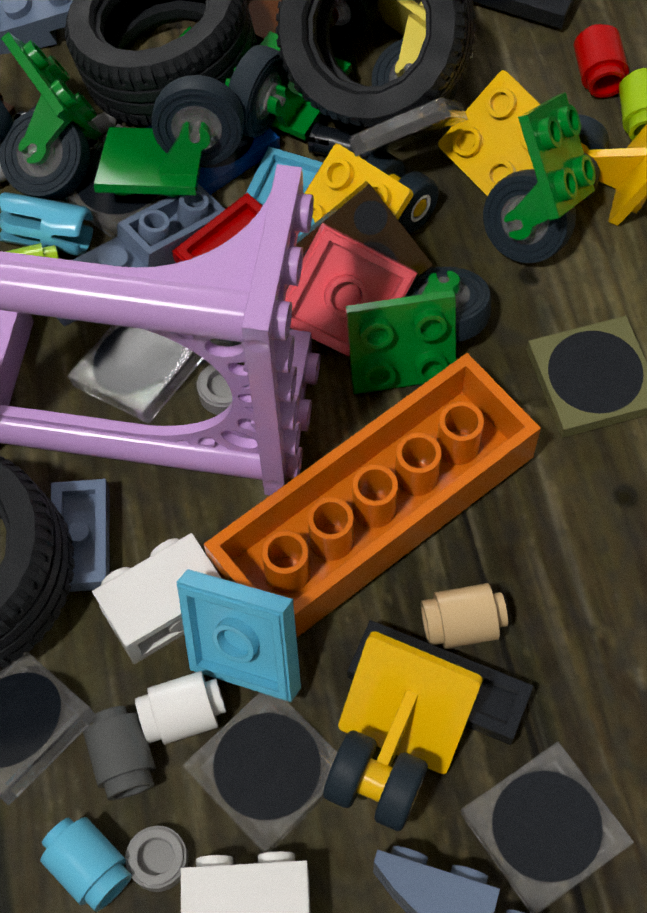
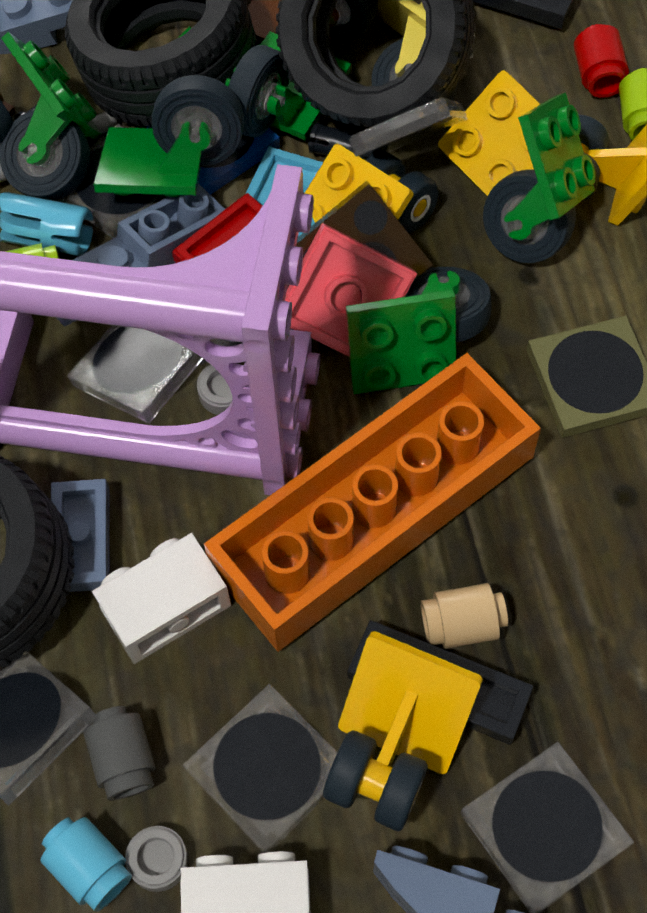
white brick [135,671,226,745] -> none
medium azure tile [176,569,301,702] -> none

